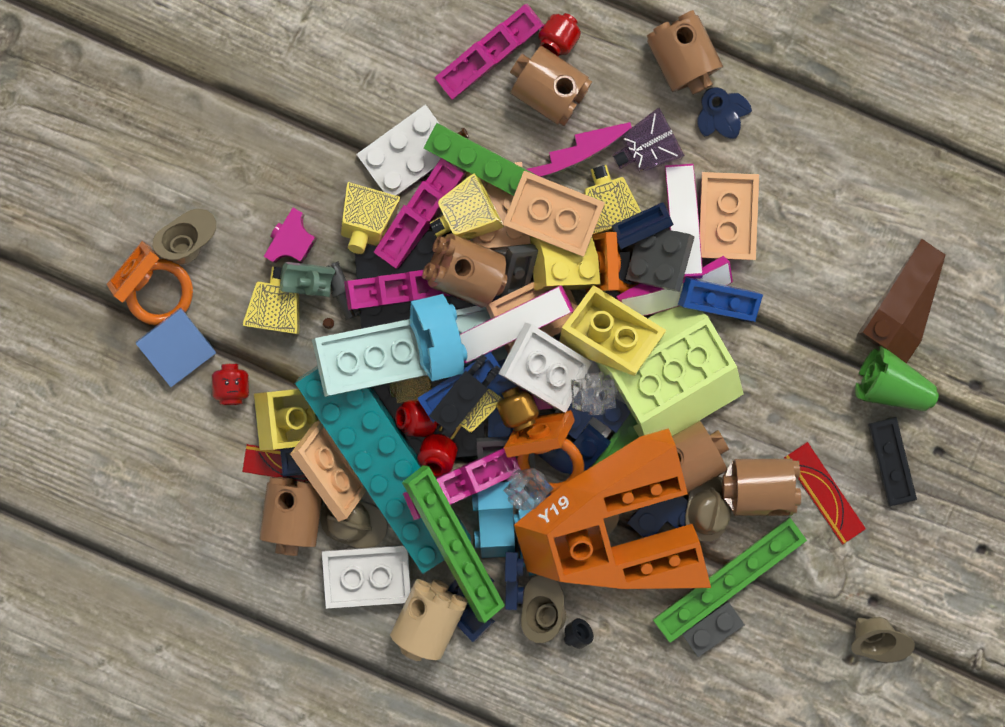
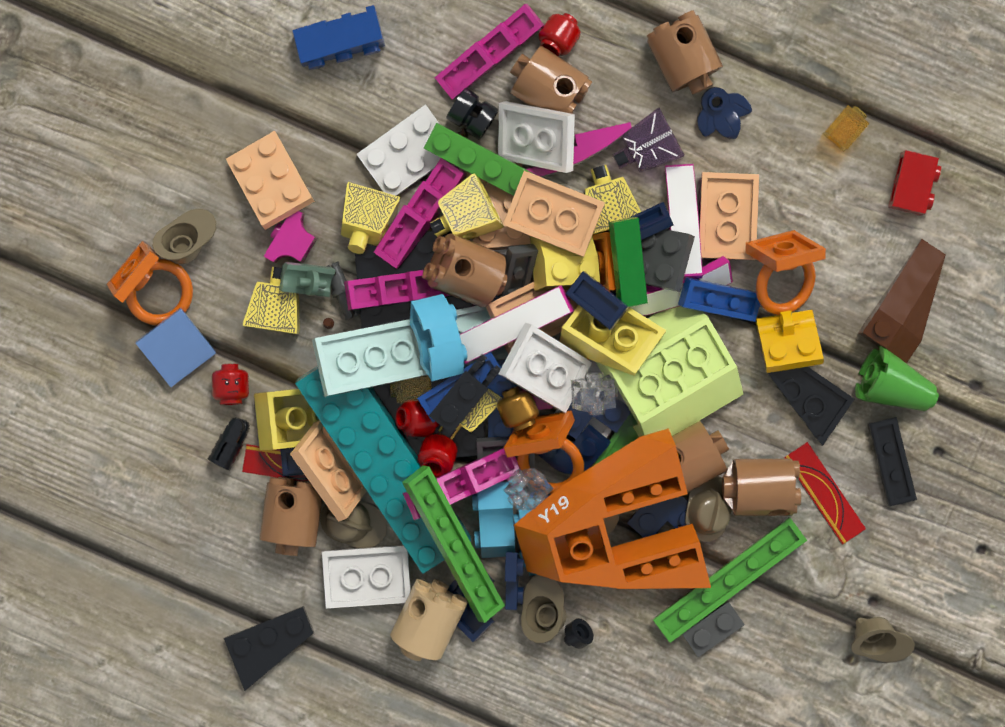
none -> black hinge [208,417,250,471]
none -> black wing [224,606,314,691]
none -> light nougat plate [226,131,315,230]
none -> blue wedge [292,5,385,70]
none -> black wheel [446,88,499,140]
none -> white plate [498,101,575,173]
none -> dark blue tile [566,271,629,330]
none -> green tile [609,217,648,307]
none -> orange tile [746,230,826,315]
none -> yellow hinge [756,310,824,373]
none -> black wing [767,367,855,446]
none -> clear yellow brick [822,105,870,152]
none -> red brick [888,150,941,215]

